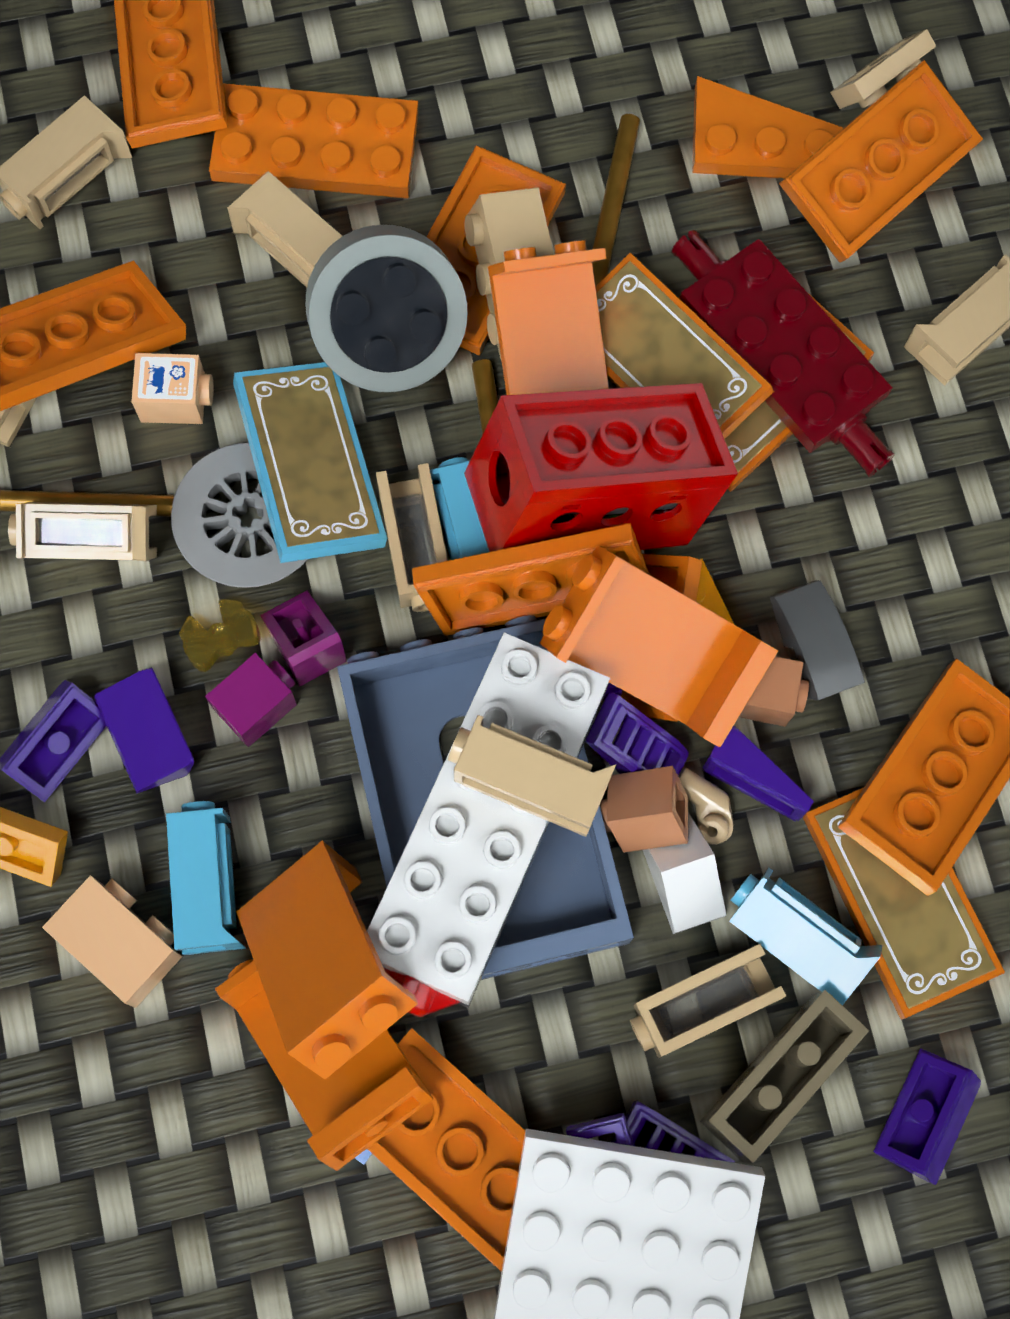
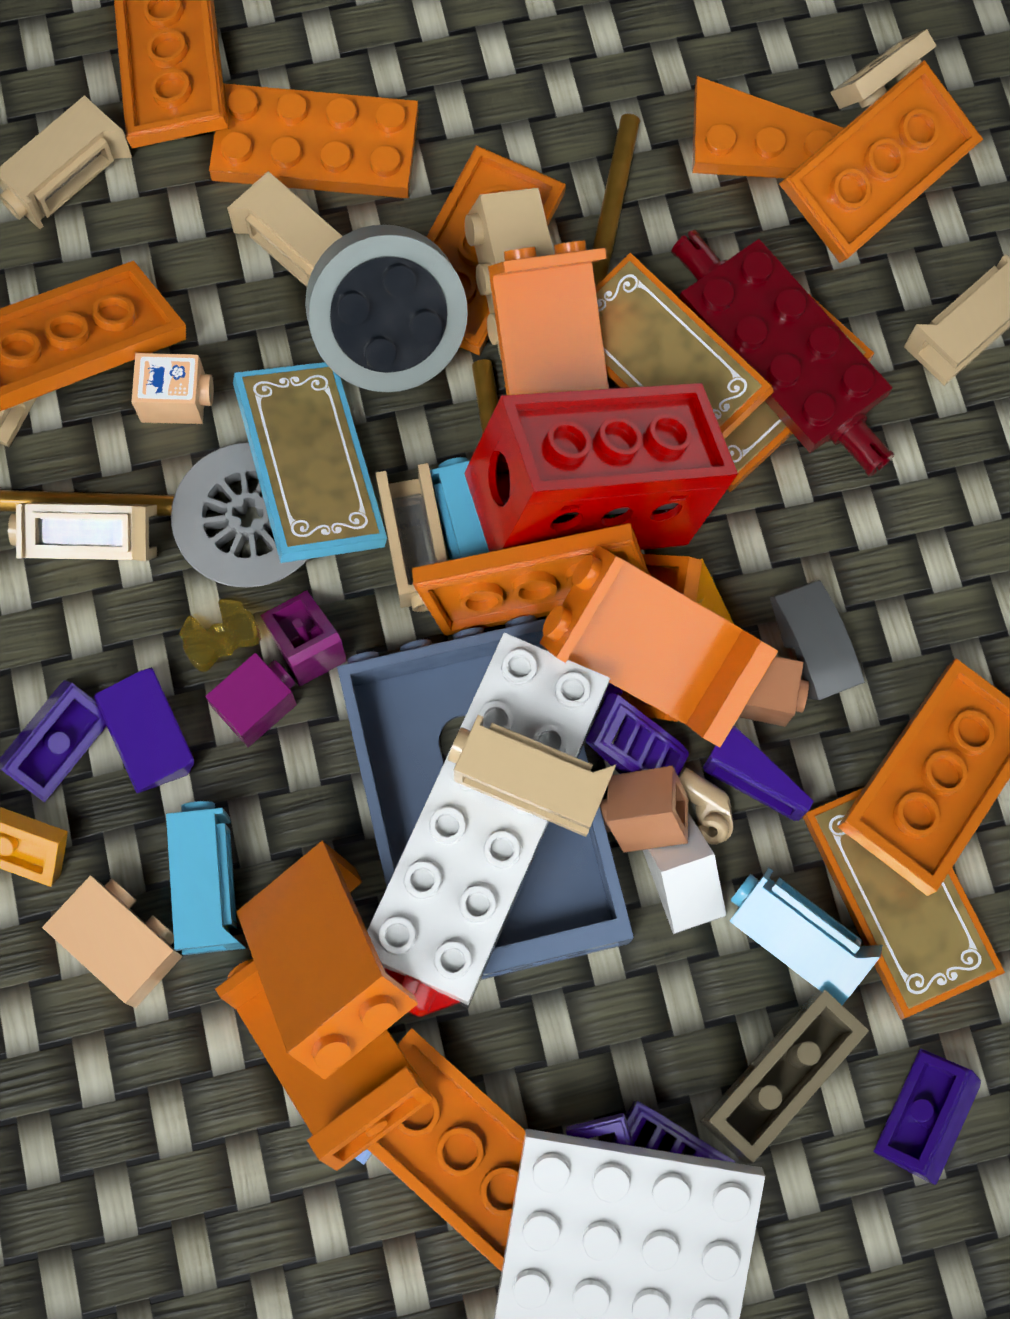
window [629,944,787,1058] -> none

